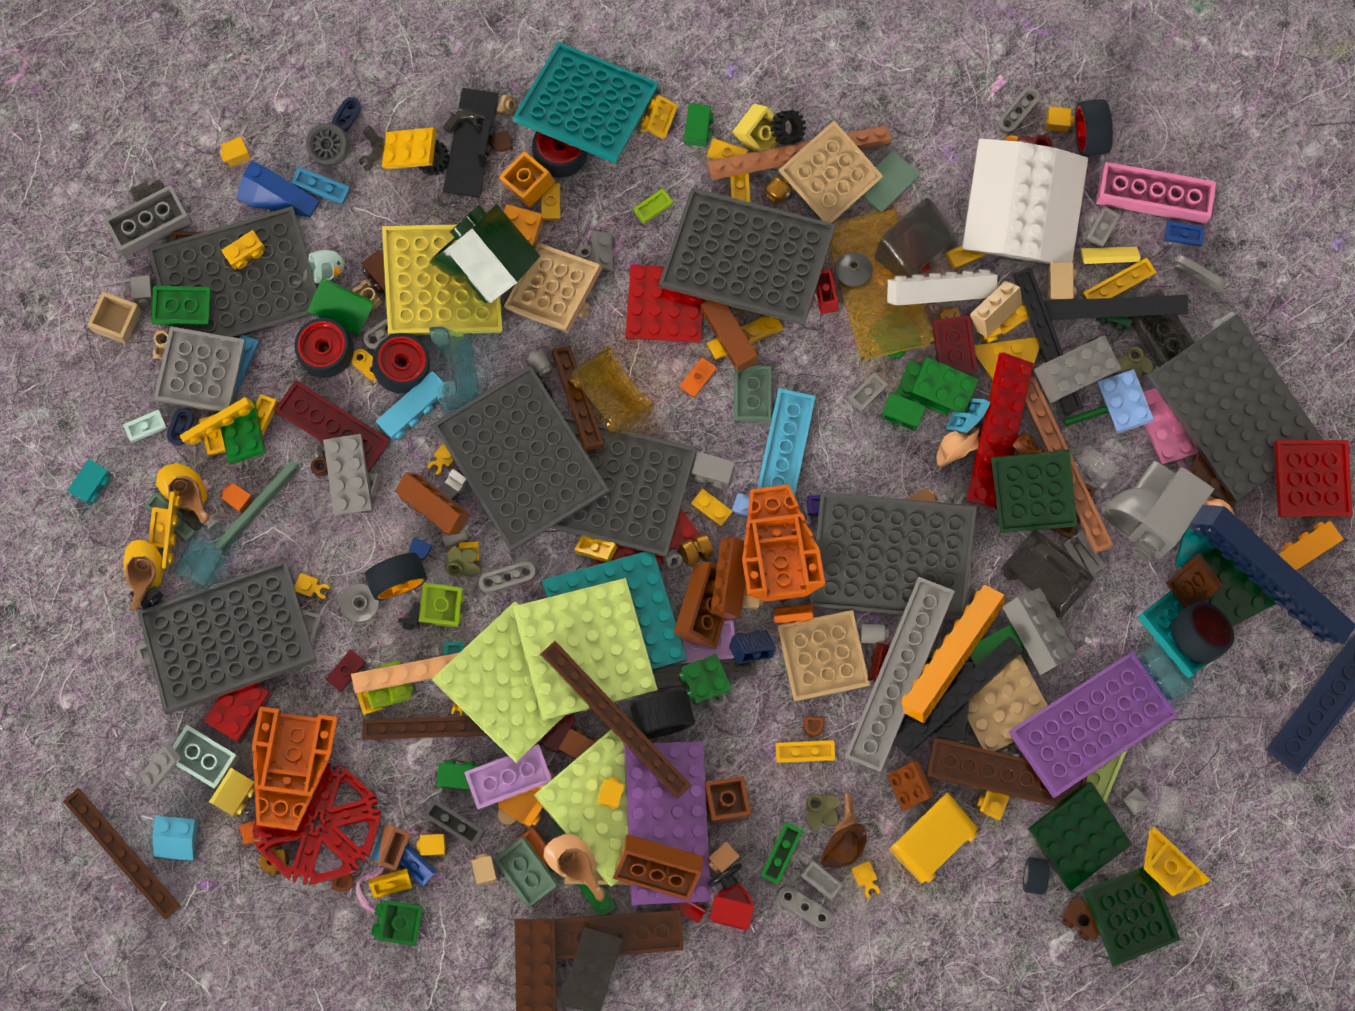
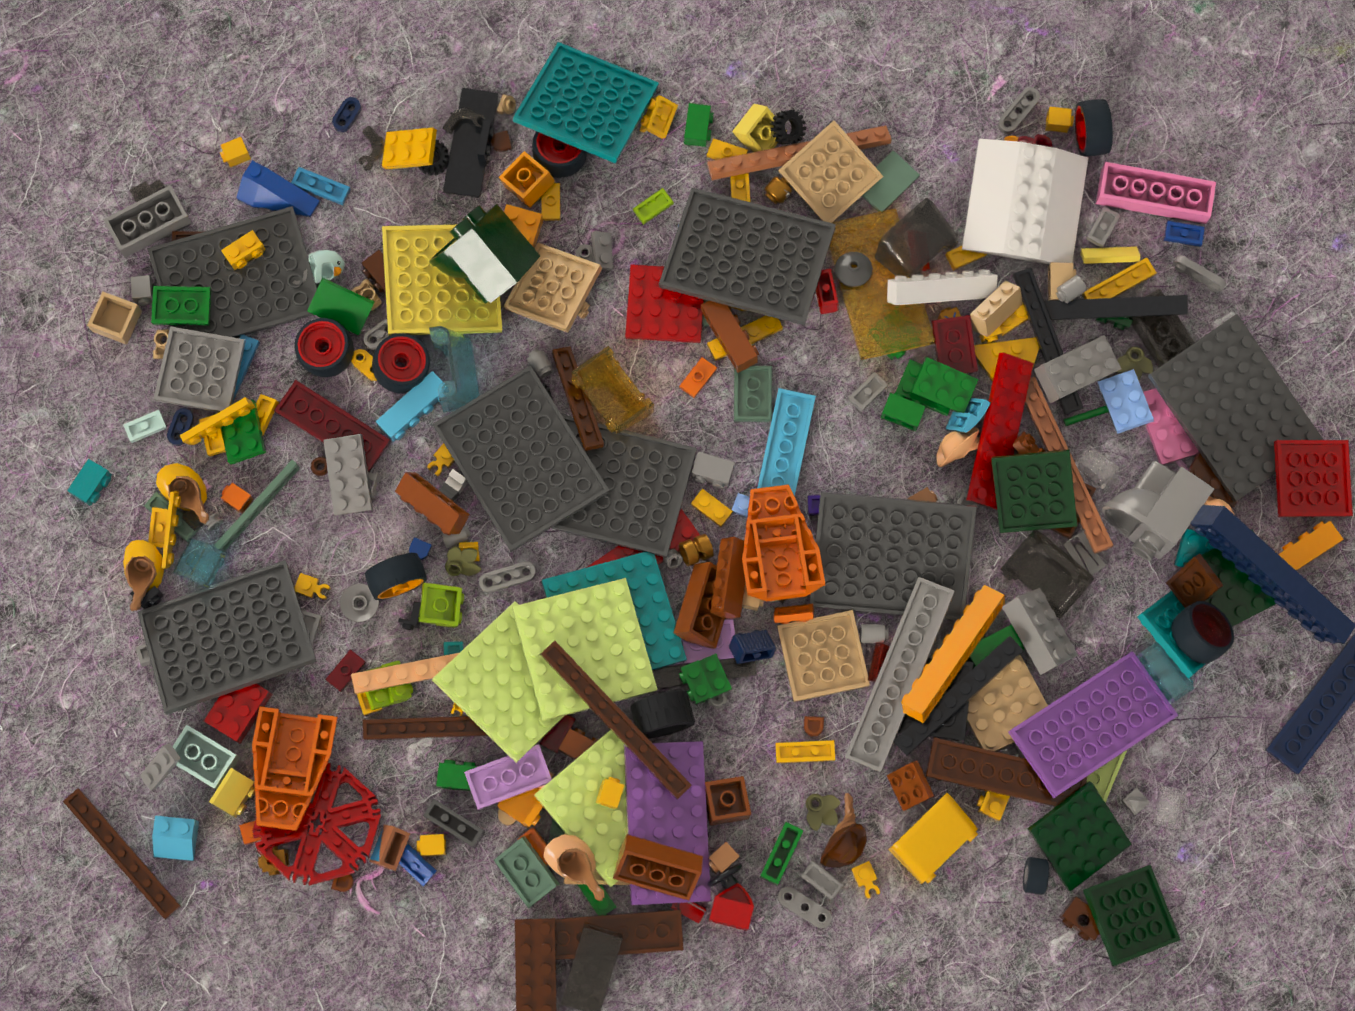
dark grey wheel [306,123,350,166] -> none
yellow plate [368,868,412,898] -> none
green plate [371,900,423,946] -> none
tan brick [471,853,499,886] -> none
yellow plate [574,536,618,562] -> none
yellow wing [1143,827,1210,896] -> none
none -> light grey brick [1056,275,1087,303]

